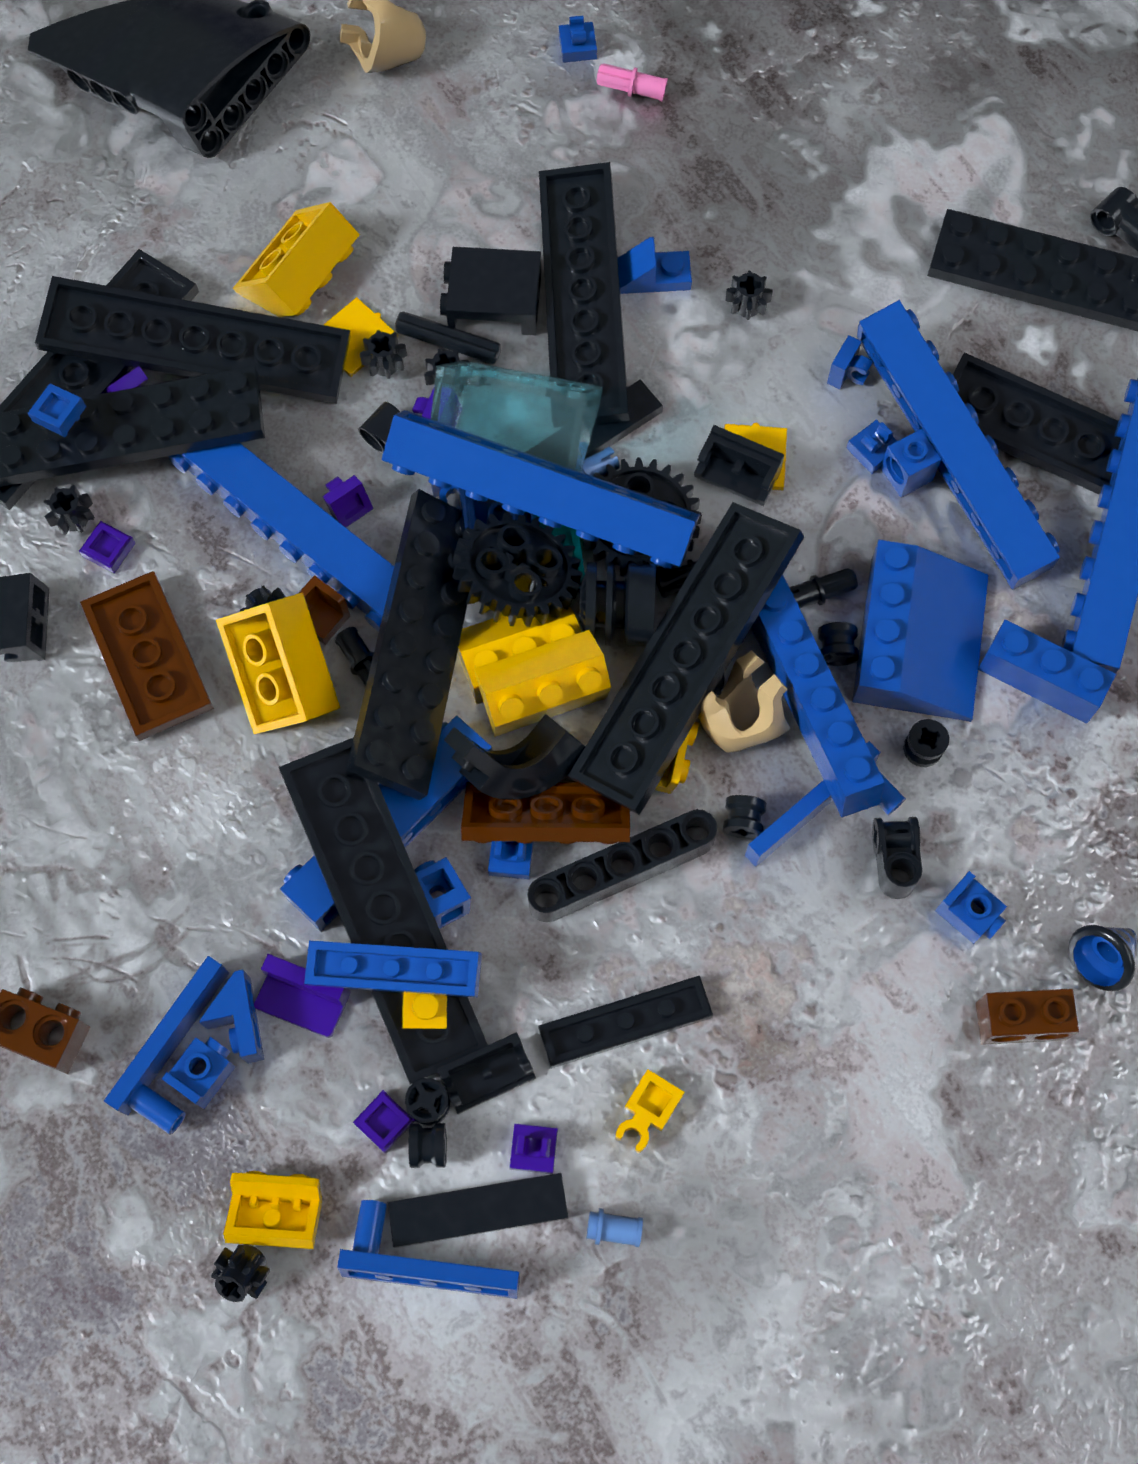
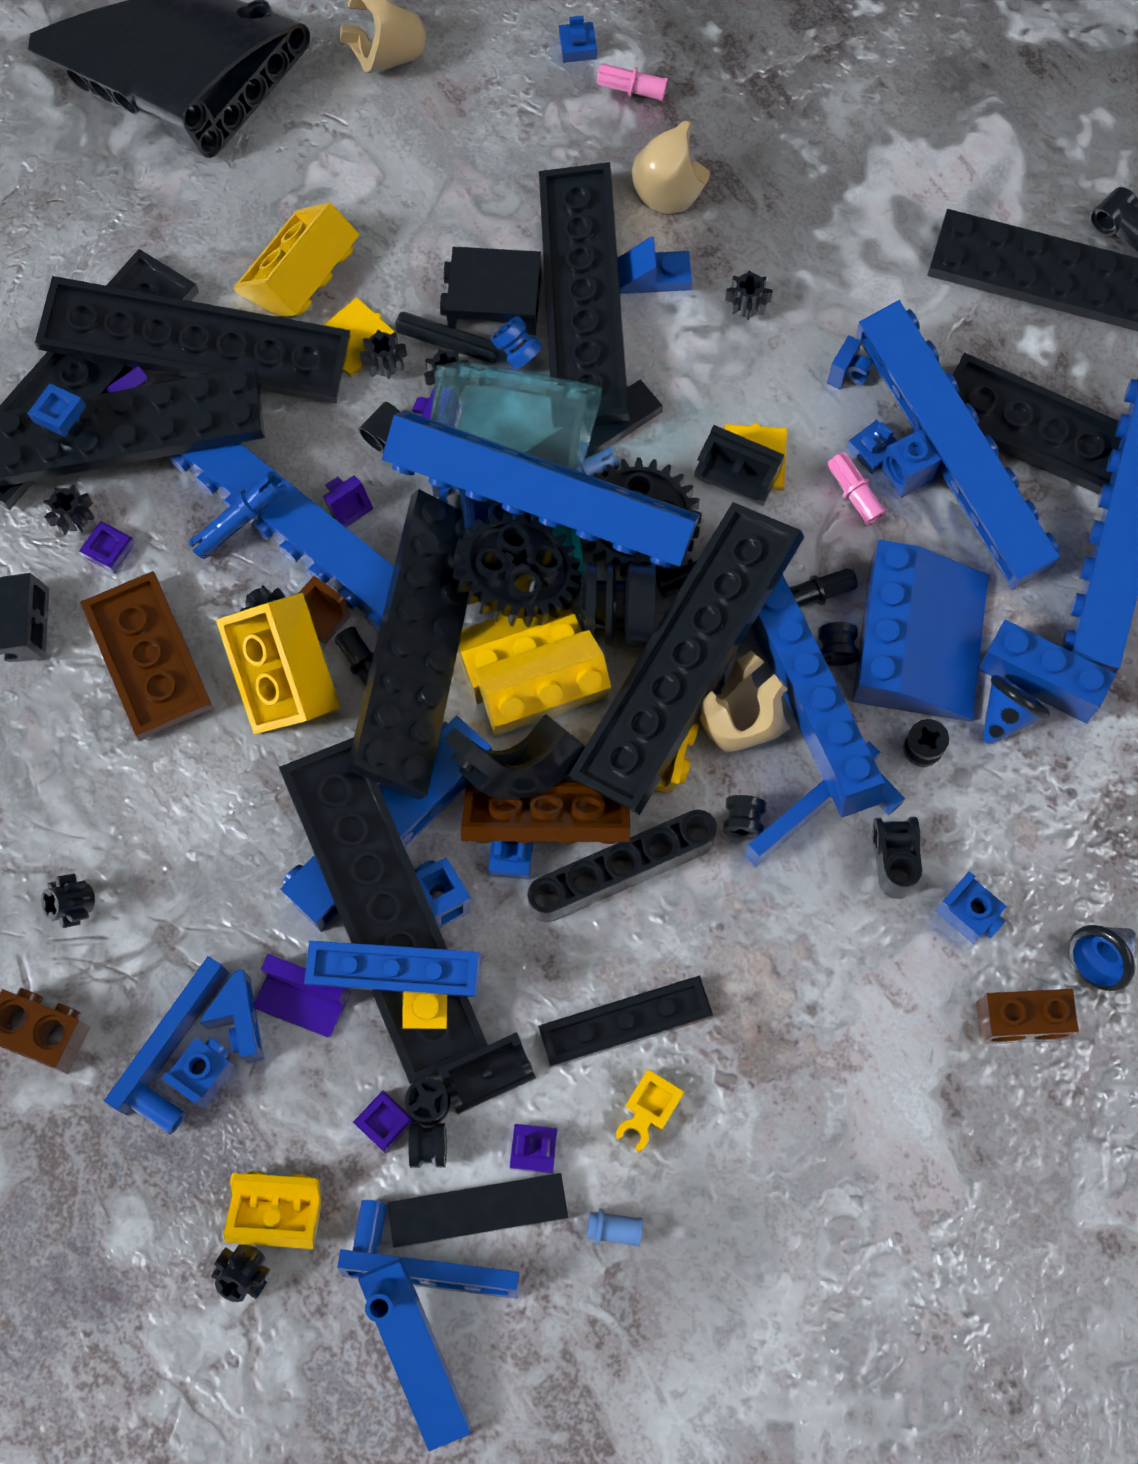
none -> black gear [41,874,95,928]
none -> blue pin [189,471,287,559]
none -> blue piece [358,1257,473,1451]
none -> blue wheel [490,316,543,370]
none -> tan piece [632,120,710,214]
none -> bright pink axle [827,452,887,526]
none -> hat [982,675,1050,744]

